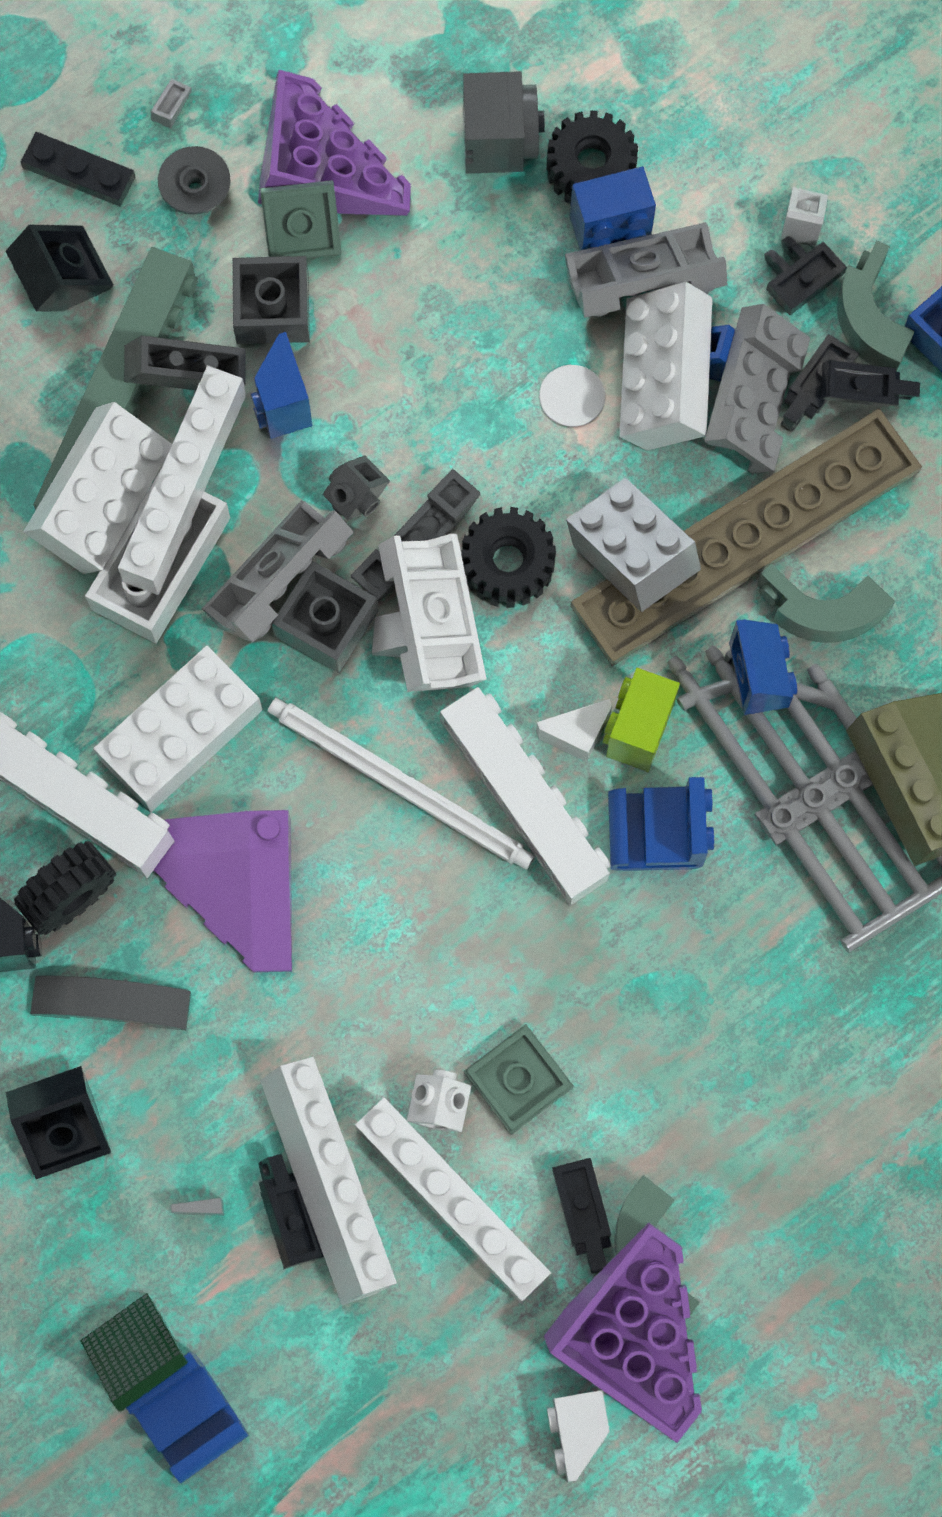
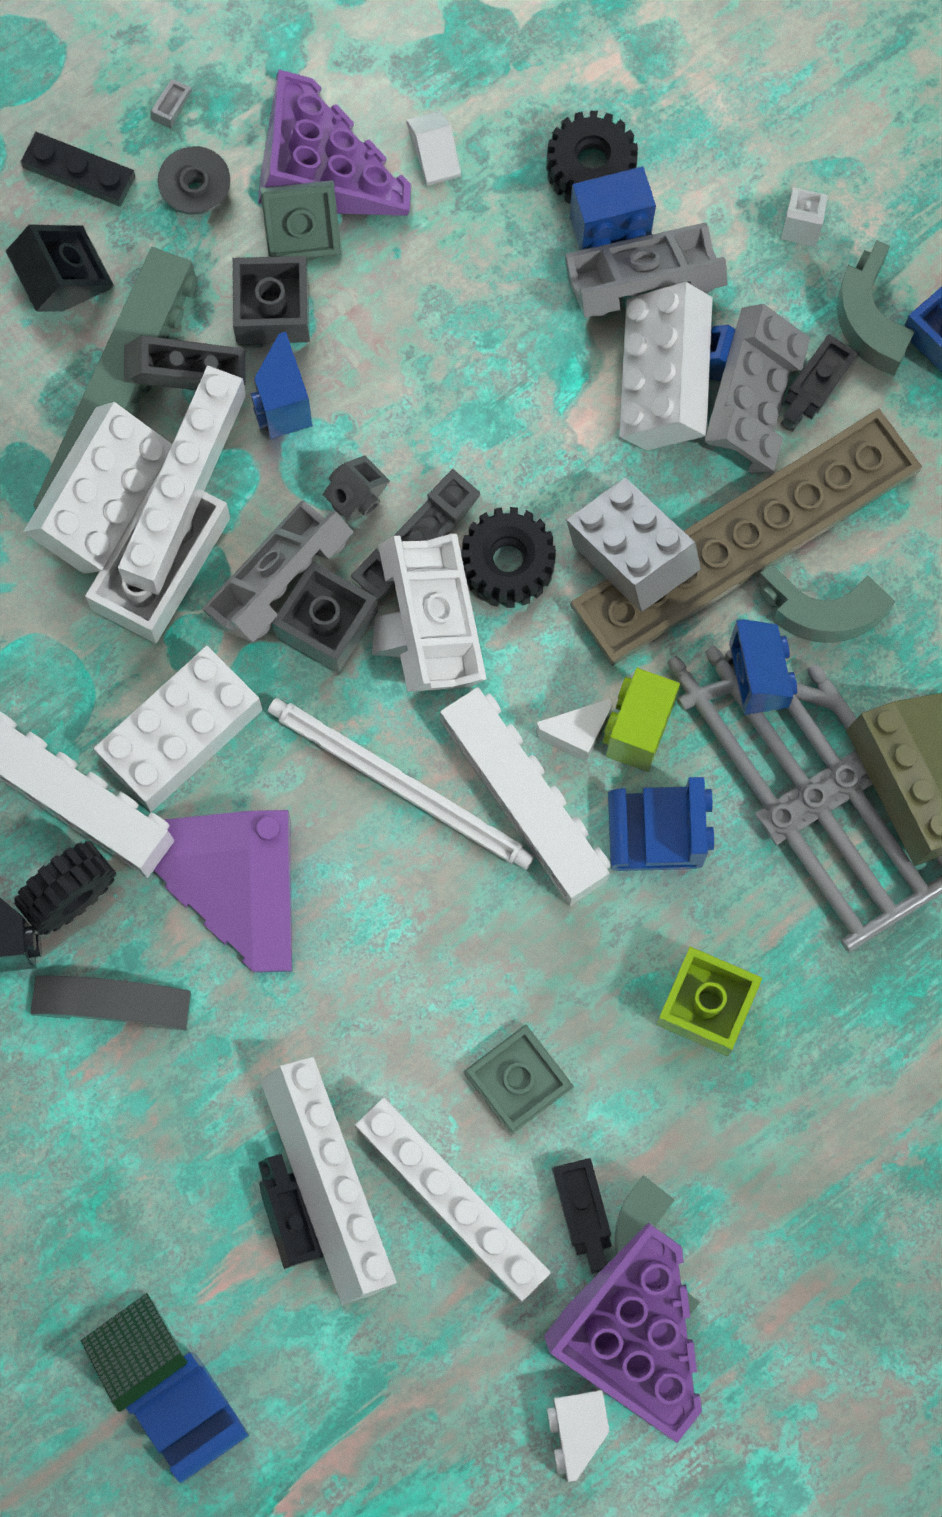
black slope [6,1066,111,1179] -> none
light grey piece [171,1198,225,1216] -> none
white brick [407,1069,471,1132] -> none
dark grey piece [463,71,545,174] -> none
white sticker [539,365,605,427] -> none
black hinge [764,236,847,315] -> none
black hinge [821,360,920,407] -> none
none -> white slope [406,111,461,186]
none -> lime brick [656,946,763,1056]

